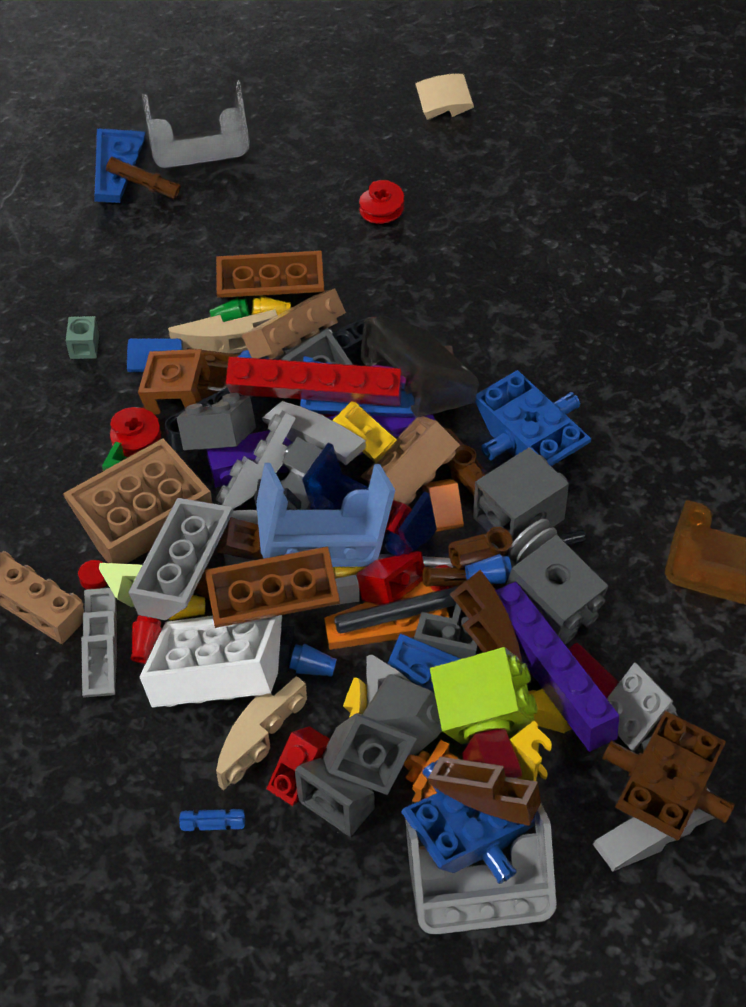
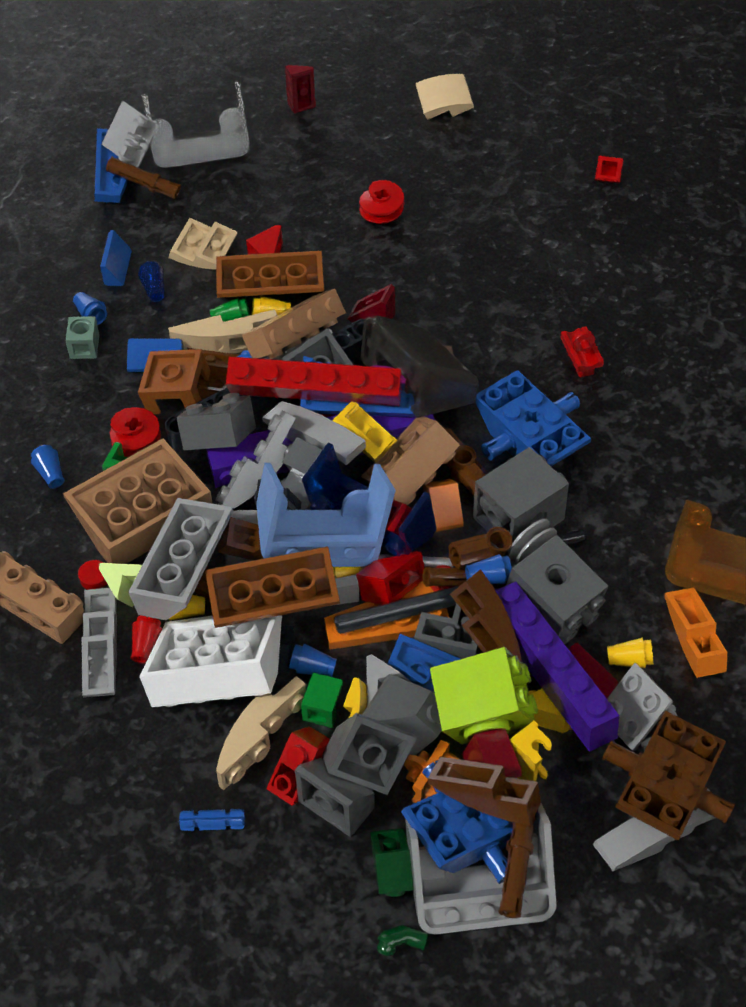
none -> blue cone [31,445,65,488]
none -> blue cone [73,292,107,325]
none -> blue slope [100,230,132,286]
none -> light grey hinge [102,101,159,168]
none -> clear blue cone [138,261,165,302]
none -> tan slope [169,218,238,269]
none -> red slope [246,225,283,255]
none -> dark red slope [285,65,316,113]
none -> green panel [301,672,343,728]
none -> dark red slope [348,284,395,332]
none -> dark green slope [370,828,414,897]
none -> dark green arm [377,925,429,956]
none -> reddish brown pin [498,816,536,918]
none -> red hips [560,326,604,377]
none -> red slope [595,156,623,183]
none -> yellow cone [607,637,654,668]
none -> orange slope [665,587,728,678]

